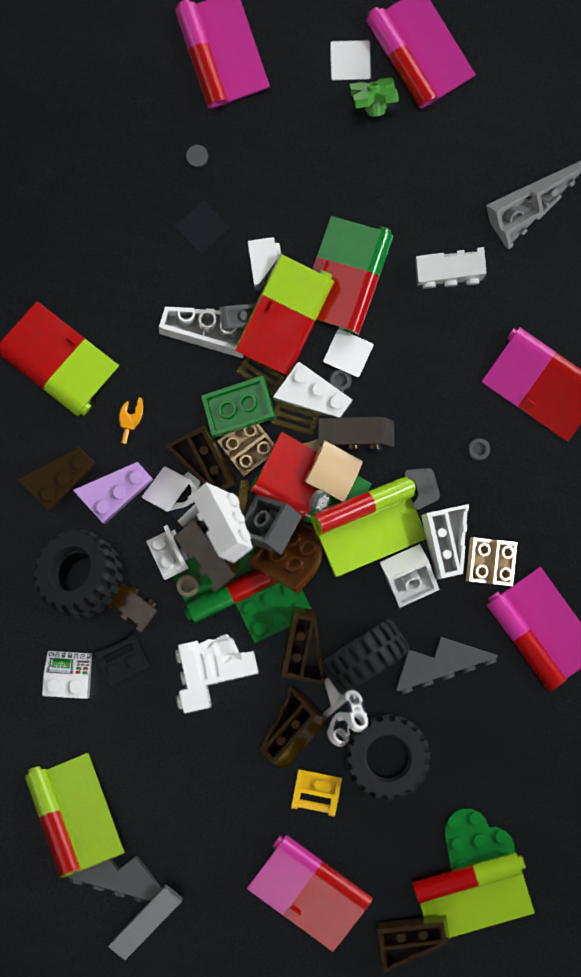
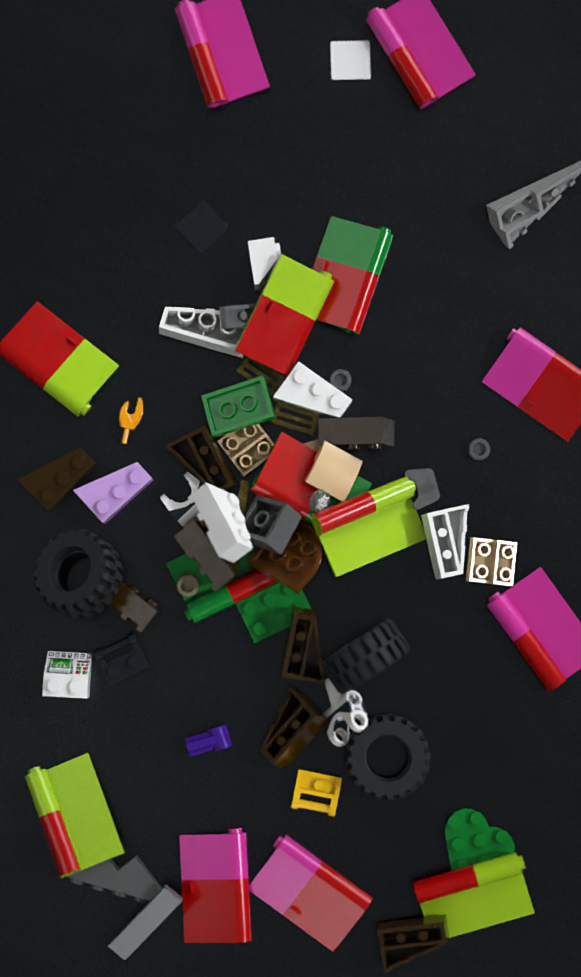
white sticker [142,466,191,512] -> none
white bracket [146,525,189,580] -> none
white brick [175,634,259,713] -> none
dark grey tile [186,145,208,168] -> none
white sticker [323,329,373,377] -> none
bright green plant [350,77,399,117] -> none
white slope [380,544,439,608] -> none
dark grey slope [395,637,498,695] -> none
white wedge [415,247,486,289] -> none
none -> door [179,828,252,943]
none -> dark purple piece [185,724,232,757]

